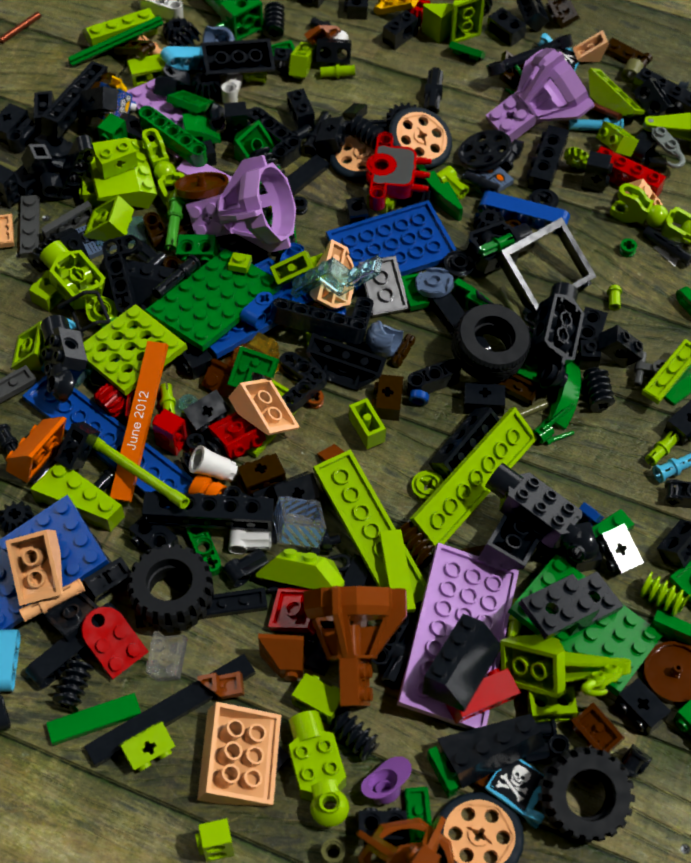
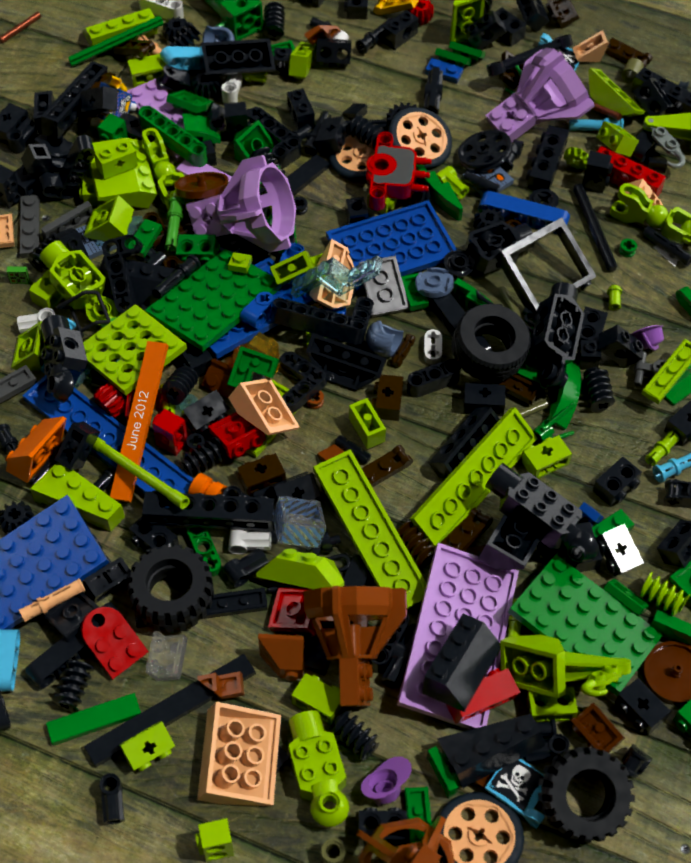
light nougat slope [5,529,63,606] -> none
black slope [153,75,177,96] -> none
white plant [189,445,238,482] -> none
lime pin [320,64,355,78] -> none
lime tile [379,529,416,613] -> none
blue tile [408,389,429,406] -> none
lime gear [411,470,444,500] -> none
lime slope [422,3,453,43] -> none
green axle [479,233,515,257] -> none
black bracket [518,571,624,640] -> none
none -> bright green tile [7,266,30,284]
none -> white piece [17,308,55,334]
none -> black piece [99,773,125,825]
none -> green plate [128,219,163,258]
none -> black piece [161,366,198,405]
none -> black axle [335,435,371,464]
none -> black pin [355,17,394,54]
none -> dark brown plate [362,445,413,487]
none -> white beam [424,329,442,365]
none -> blue plate [425,58,464,84]
none -> green plate [435,48,472,67]
none -> dark brown plate [441,507,493,552]
none -> black brick [464,10,507,50]
none -> lime brick [522,435,572,479]
none -> black axle [573,183,618,272]
none -> black brick [592,457,642,507]
none -> green plate [603,578,650,616]
none -> medium lavender piece [631,325,664,351]

